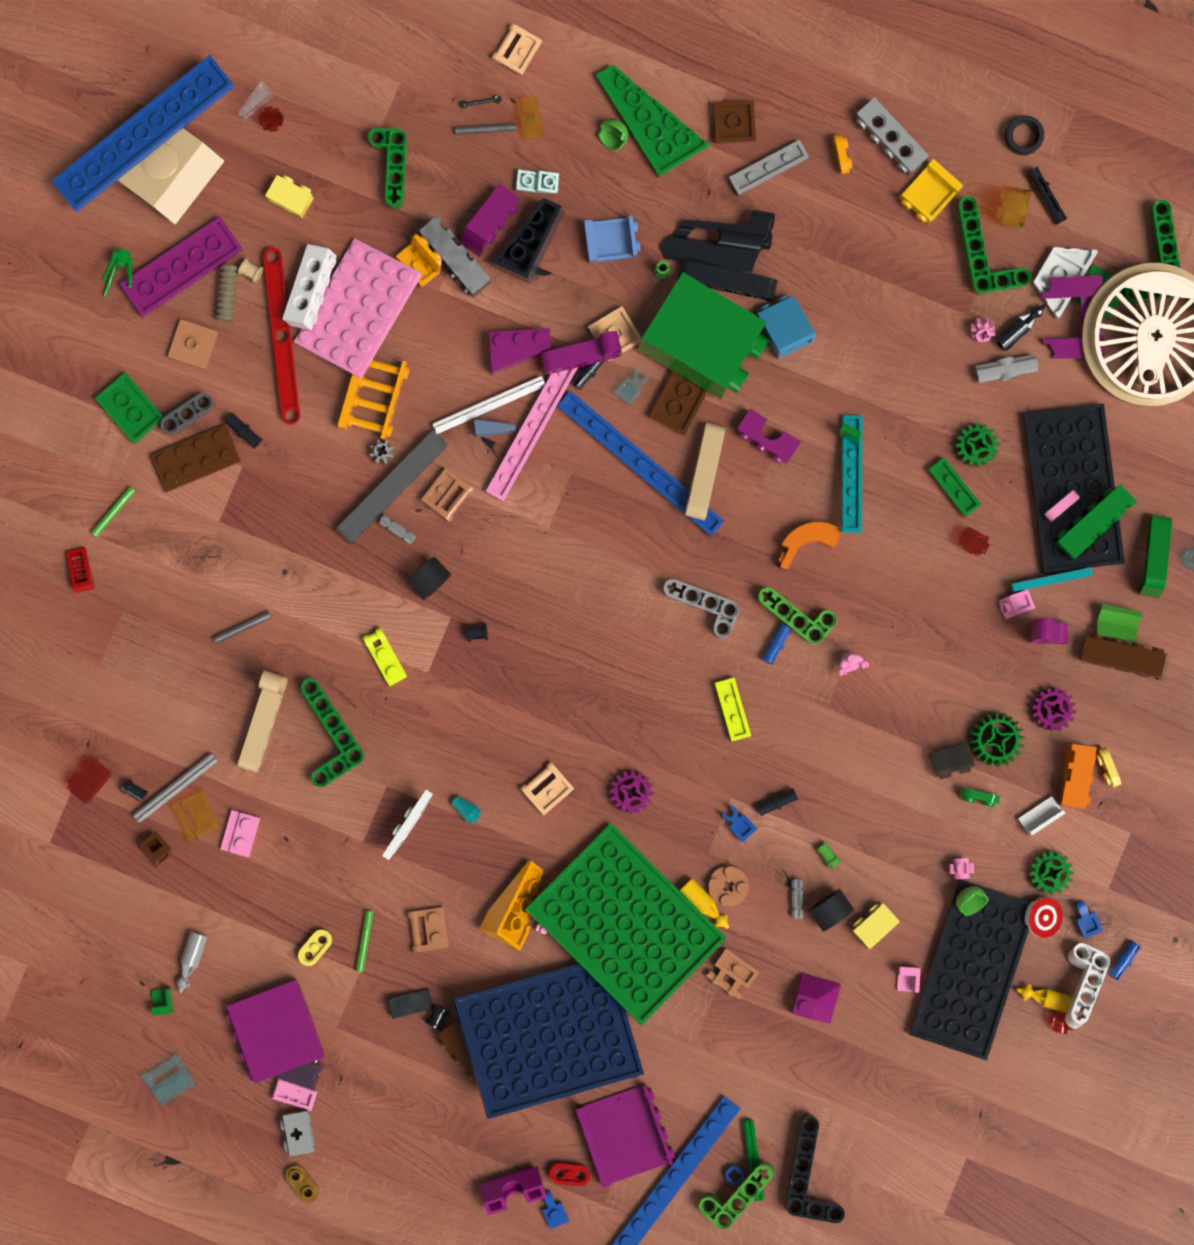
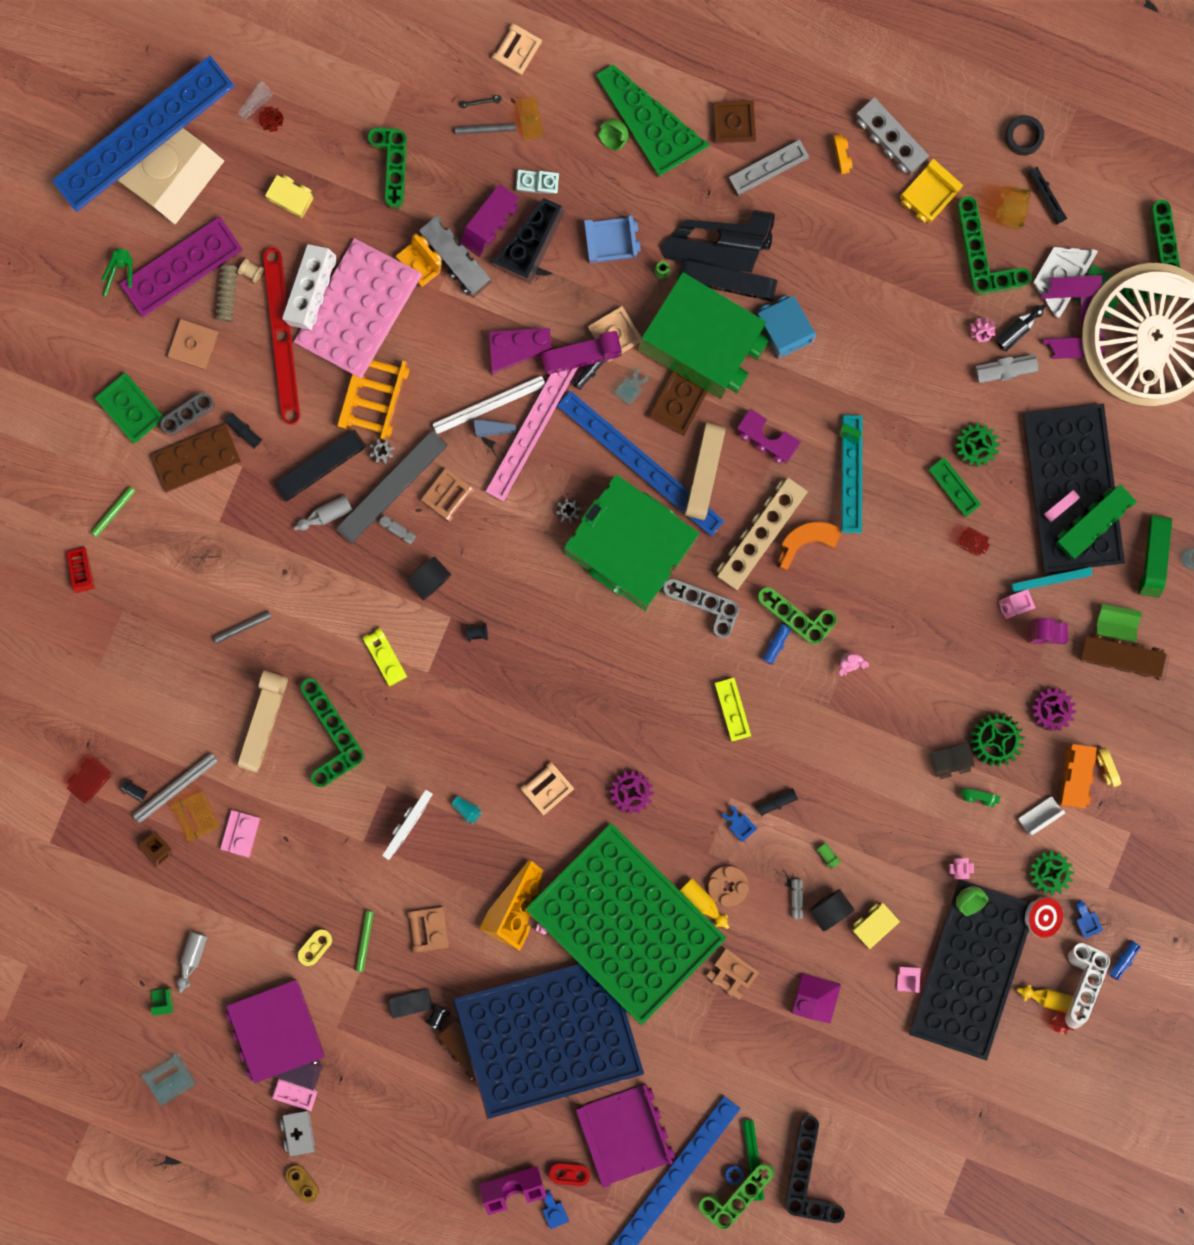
none -> black beam [273,430,367,502]
none -> light grey wheel [294,495,353,531]
none -> light grey gear [556,498,581,524]
none -> green piece [563,474,700,612]
none -> tan brick [716,478,808,592]

